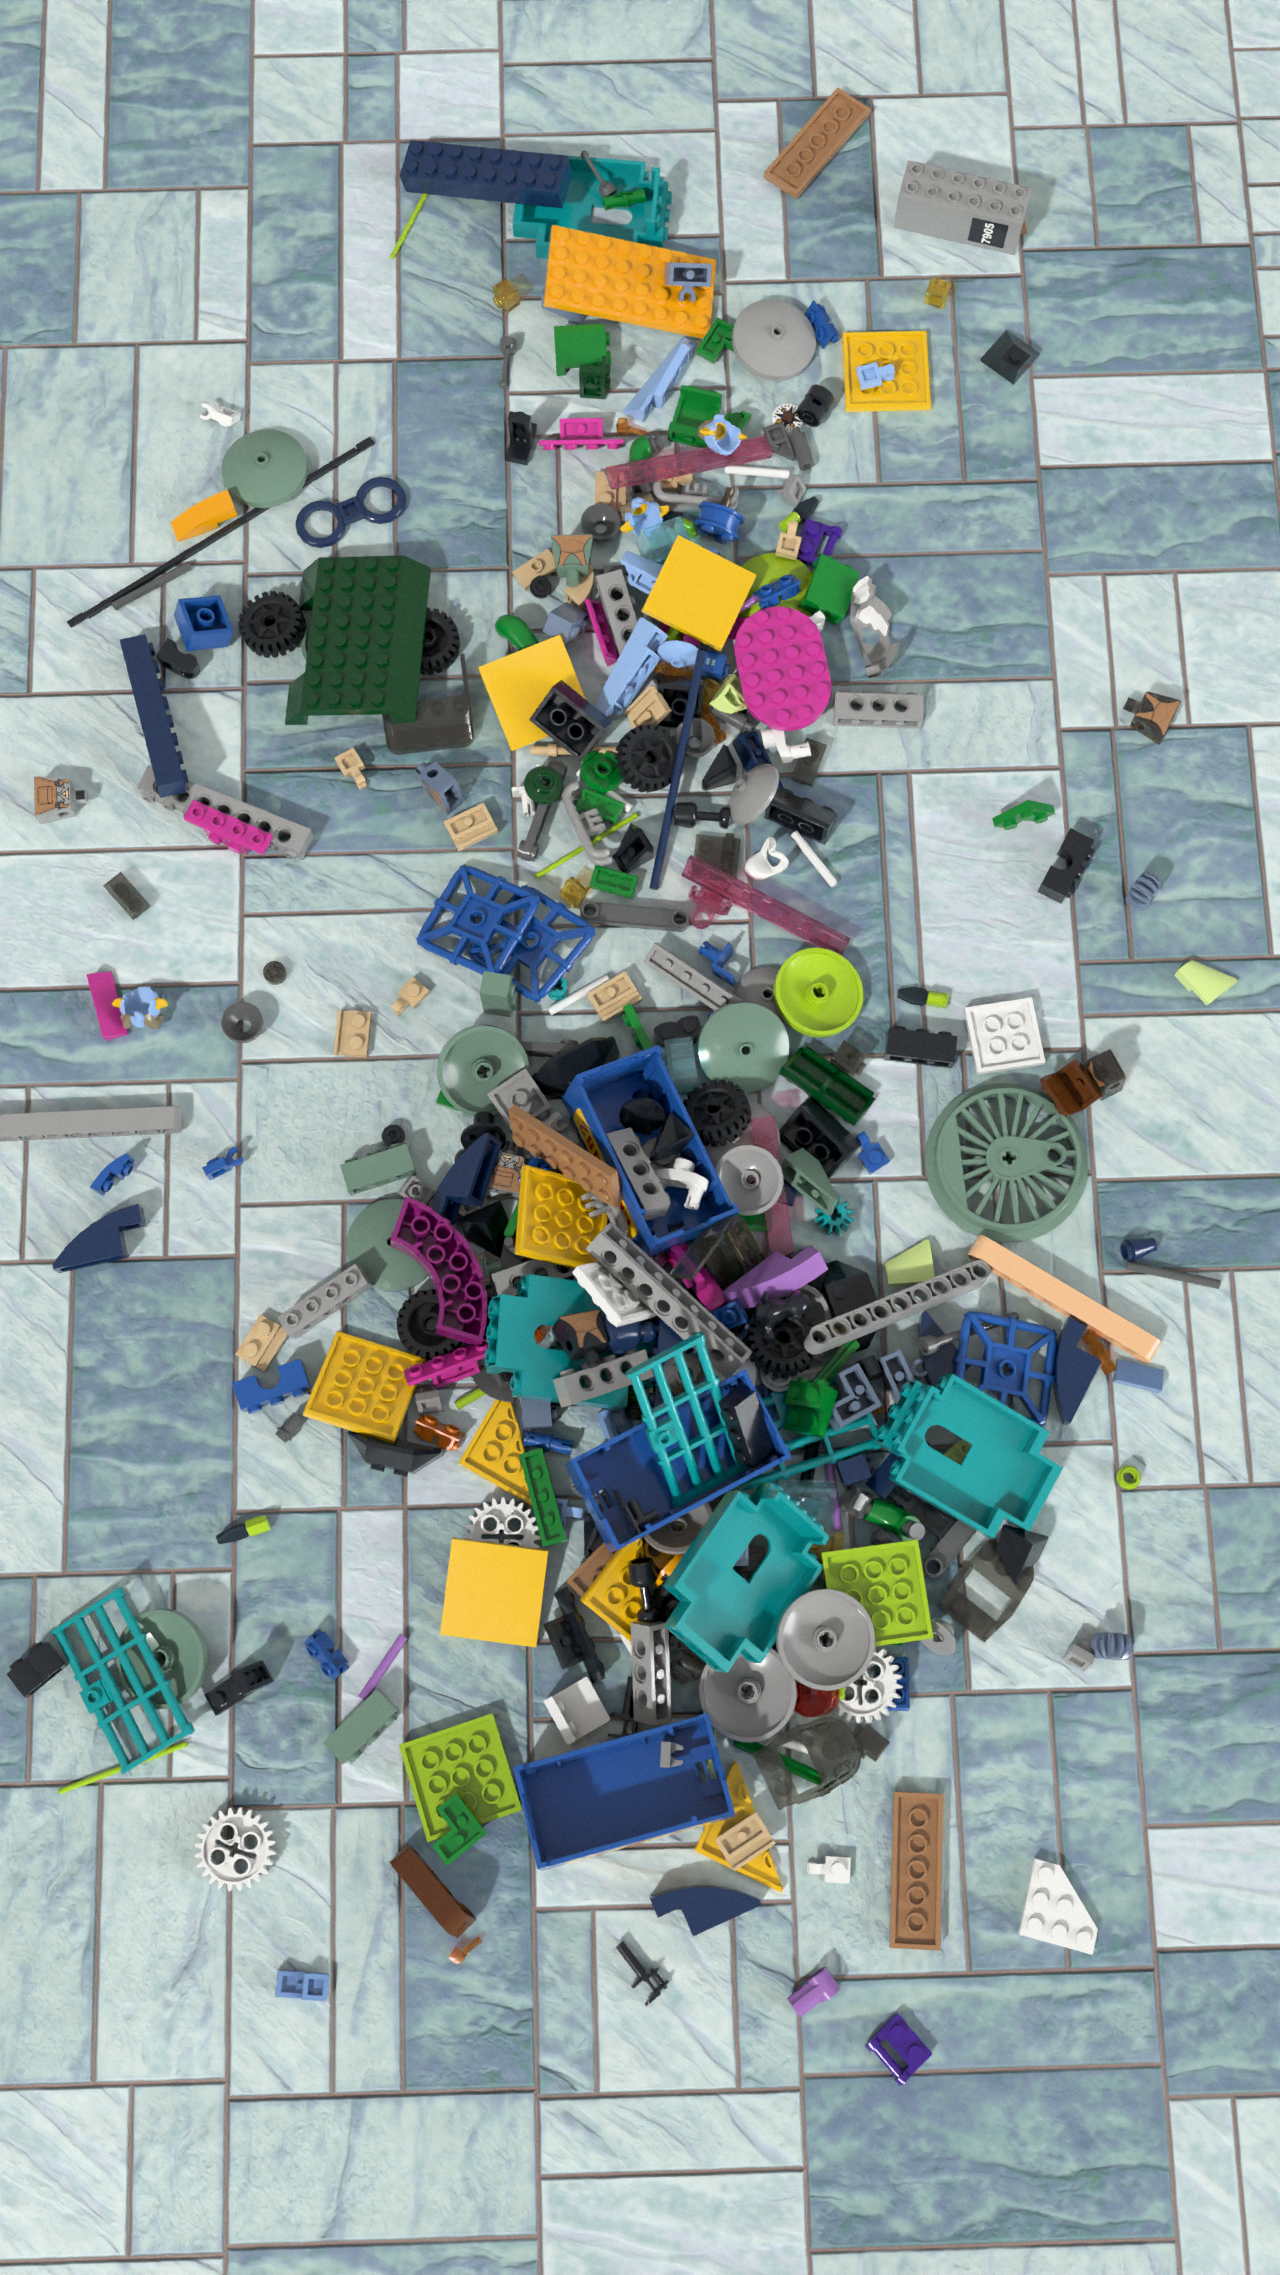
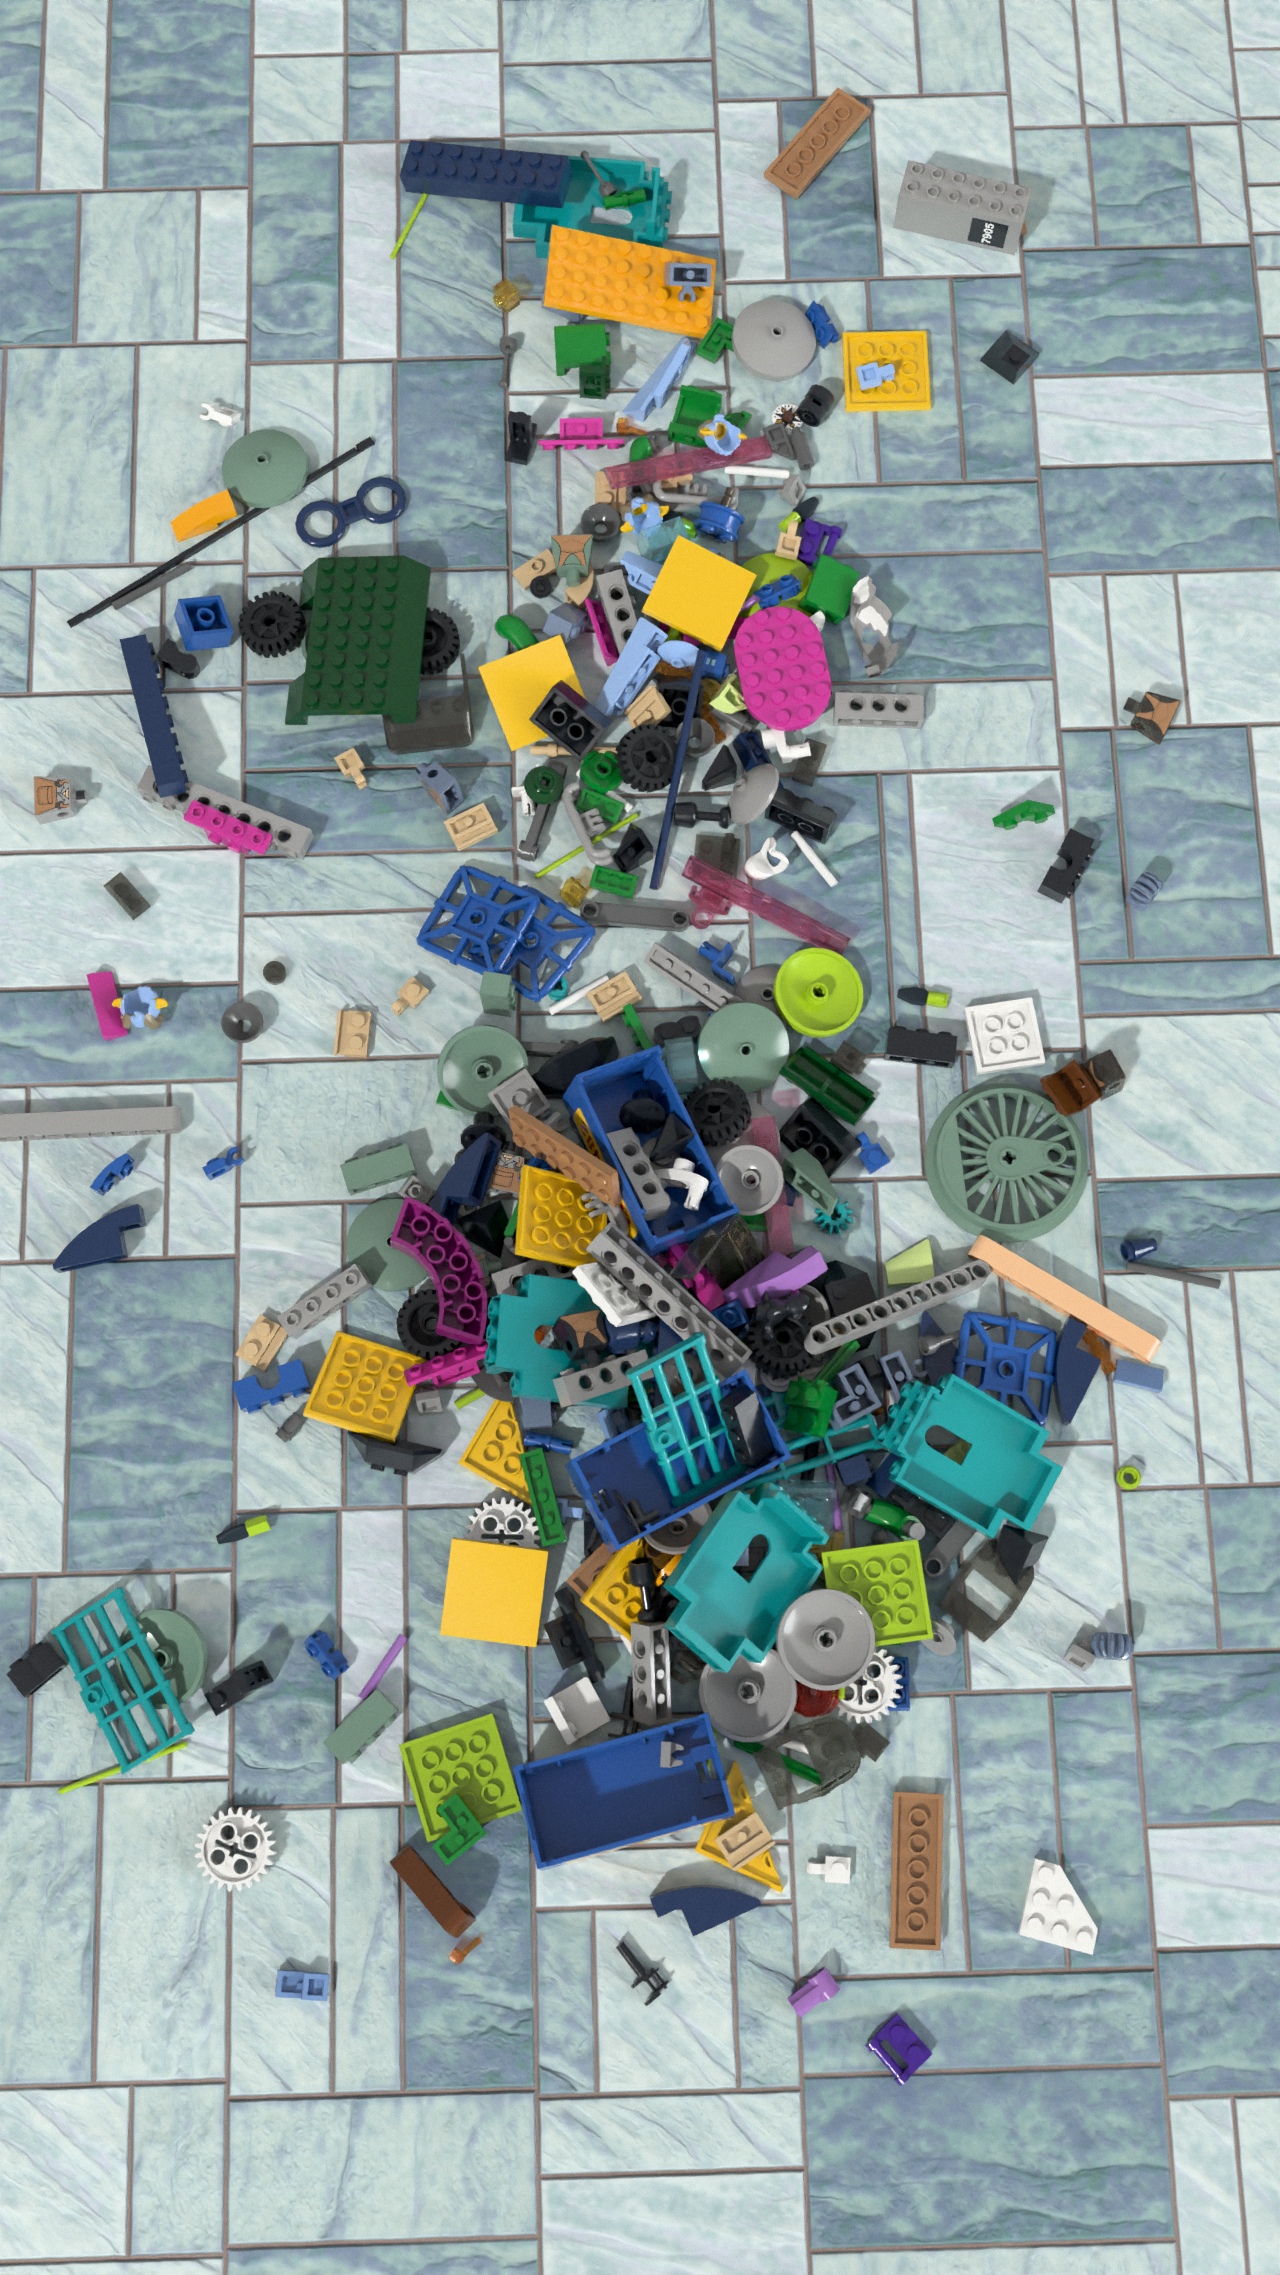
black plate [382,1125,405,1147] -> none
orange hinge [413,1415,465,1452] -> none
clear yellow plate [924,277,952,310] -> none
yellowish green slope [1175,960,1238,1006] -> none

